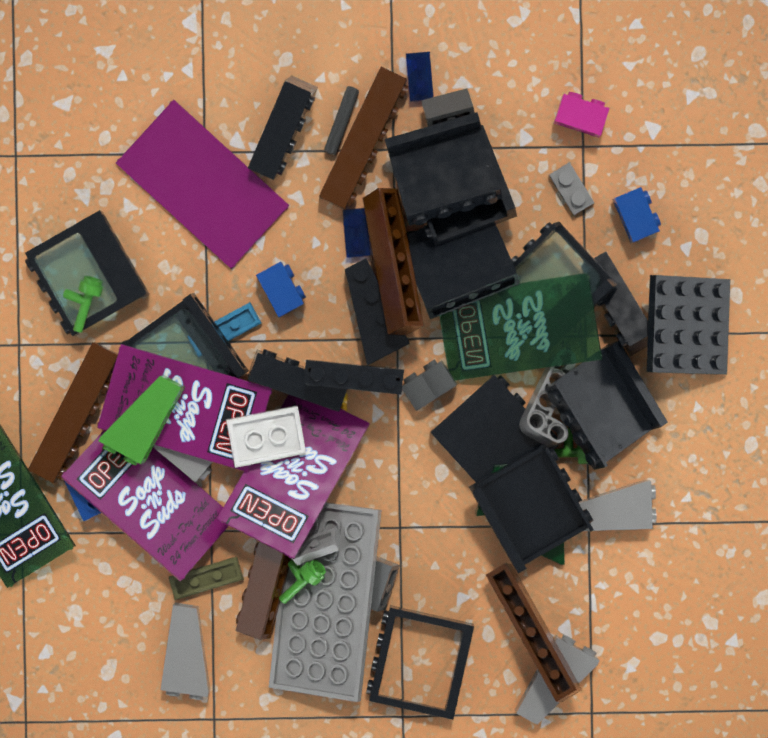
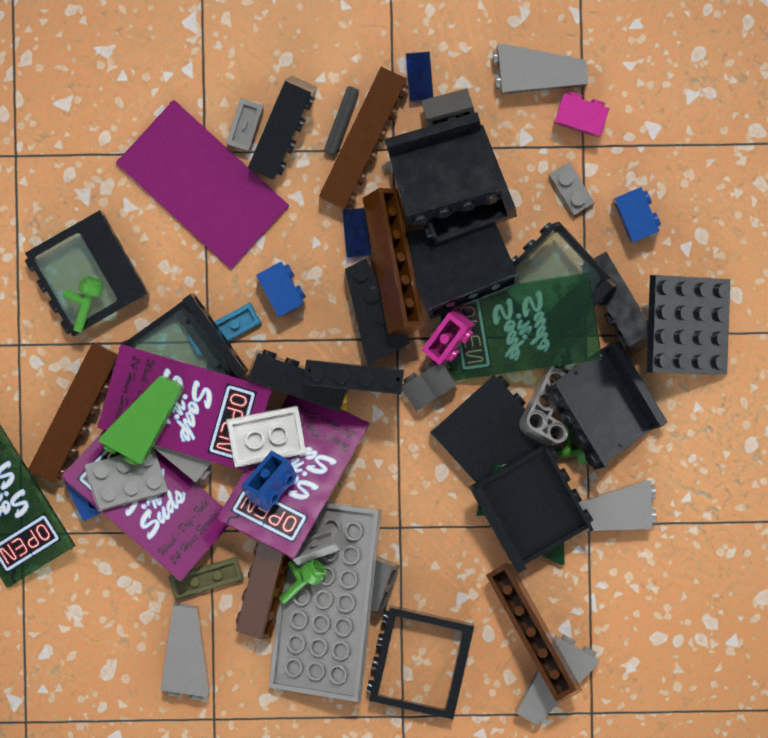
none -> light grey plate [84,447,168,512]
none -> light grey plate [226,98,264,151]
none -> blue brick [241,450,297,512]
none -> dark pink brick [422,310,475,365]
none -> light grey slope [493,44,588,95]

